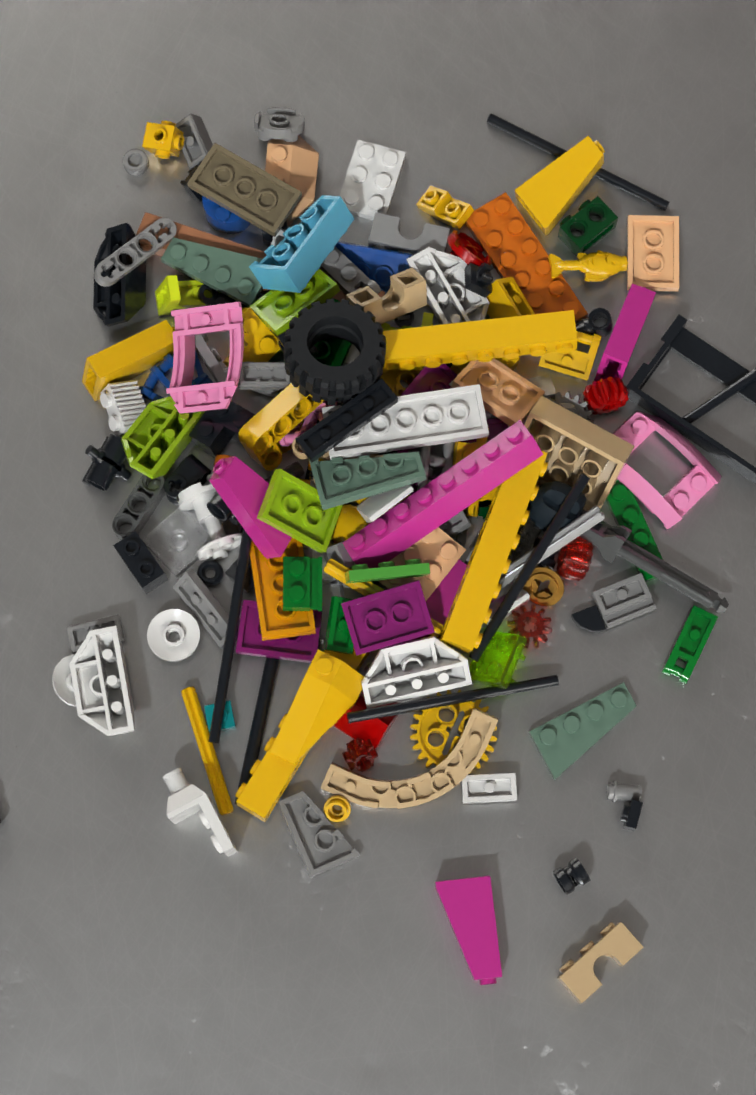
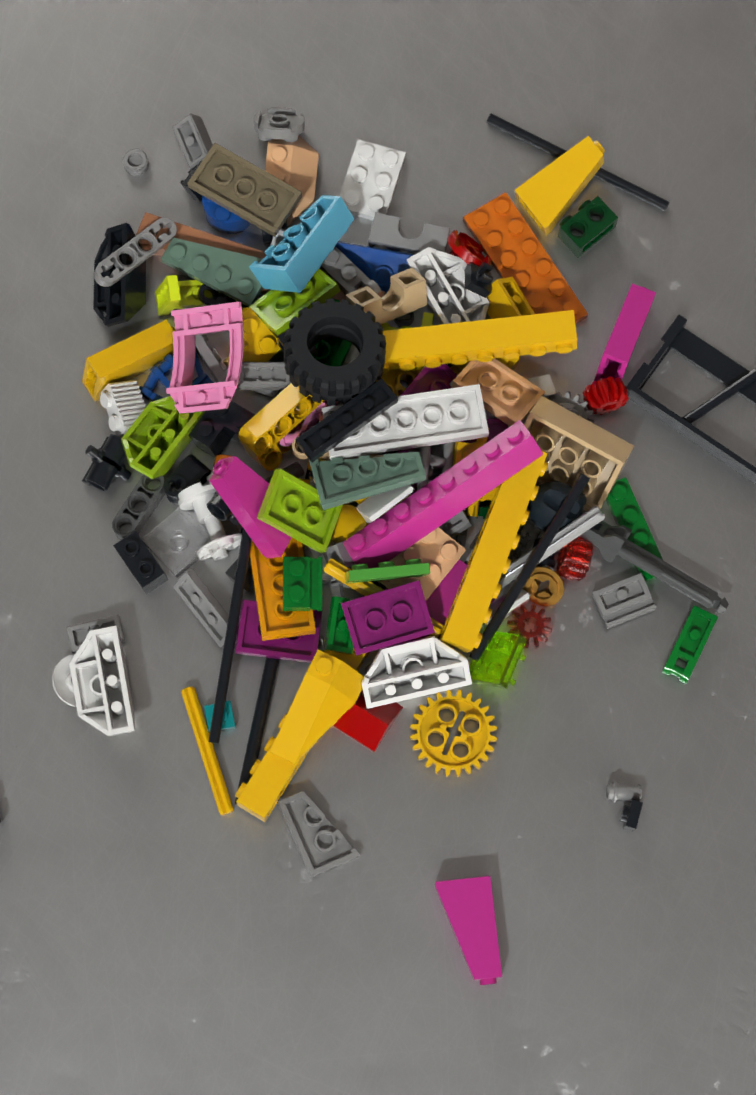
yellow brick [142,121,185,159] -> none
white dish [147,609,200,662] -> none
white plate [162,768,238,857] -> none
black plate [197,560,224,587] -> none
tan plate [321,708,499,809] -> none
yellow plate [324,795,351,822] -> none
clear red gear [342,737,378,772] -> none
black piece [347,675,559,723] -> none
yellow slope [416,185,474,230] -> none
white plate [461,773,517,804] -> none
sand green wing [529,682,637,780] -> none
yellow plate [538,331,601,381] -> none
yellow animal [548,250,628,282] -> none
black wheel [553,858,590,895] -> none
tan arch [558,922,643,1004] -> none
black tile [571,605,606,633] -> none
black pin [576,308,613,337] -> none
bright pink wedge [612,411,722,529] -> none
light nougat plate [627,215,679,292] -> none

